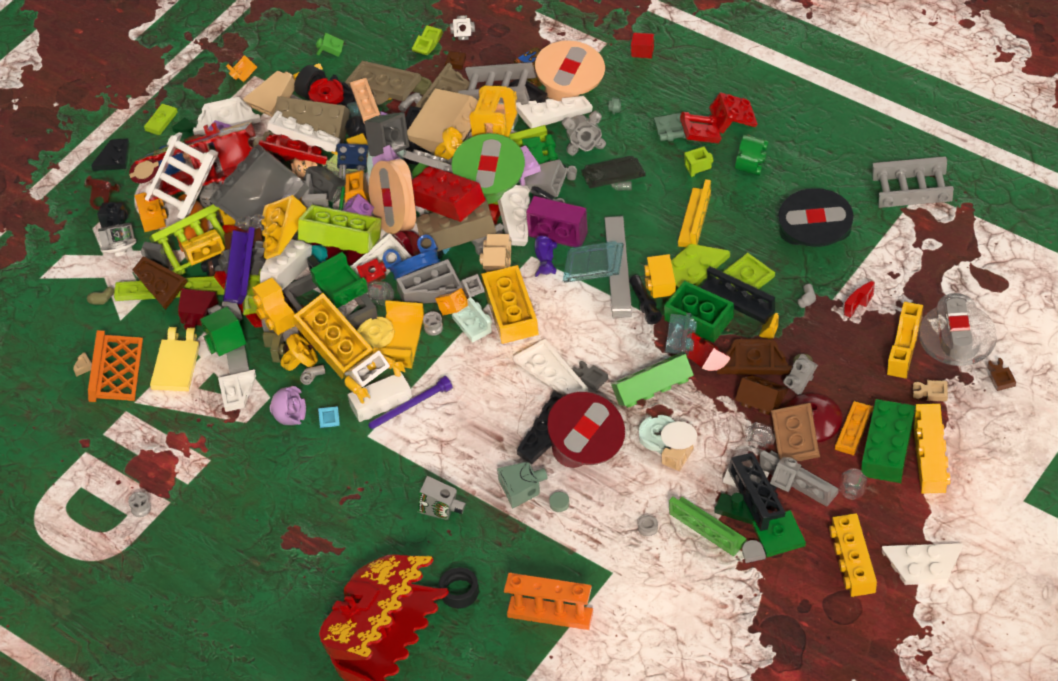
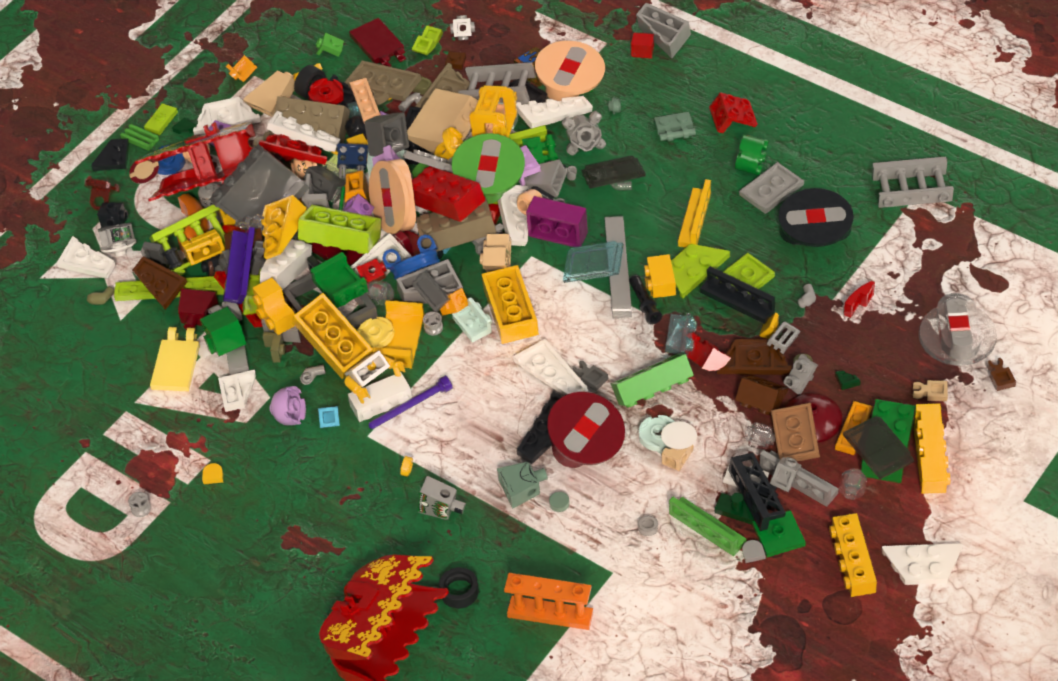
tan tile [74,352,92,377] -> none
orange fence [88,330,143,402] -> none
light orange brick [135,192,167,232] -> none
white fence [145,132,218,219] -> none
yellow tile [281,334,318,371] -> none
teal tile [311,244,328,263] -> none
light grey leg [460,274,485,298] -> none
dark purple animal [534,236,557,277] -> none
green brick [664,281,734,343] -> none
red plate [680,112,722,144] -> none
lime brick [684,146,713,177] -> none
yellow arch [887,302,923,379] -> none
none -> white wing [57,236,116,279]
none -> bright green tile [120,124,159,151]
none -> black bush [162,247,185,270]
none -> yellow tile [202,463,223,484]
none -> dark red tile [349,18,406,67]
none -> yellow tile [400,456,413,477]
none -> dark grey tile [412,271,451,312]
none -> light nougat head [517,189,543,215]
none -> light grey wedge [636,3,691,58]
none -> light grey tile [739,162,804,214]
none -> light grey tile [767,321,800,354]
none -> dark green tile [835,371,861,390]
none -> clear smoke piece [843,416,914,479]

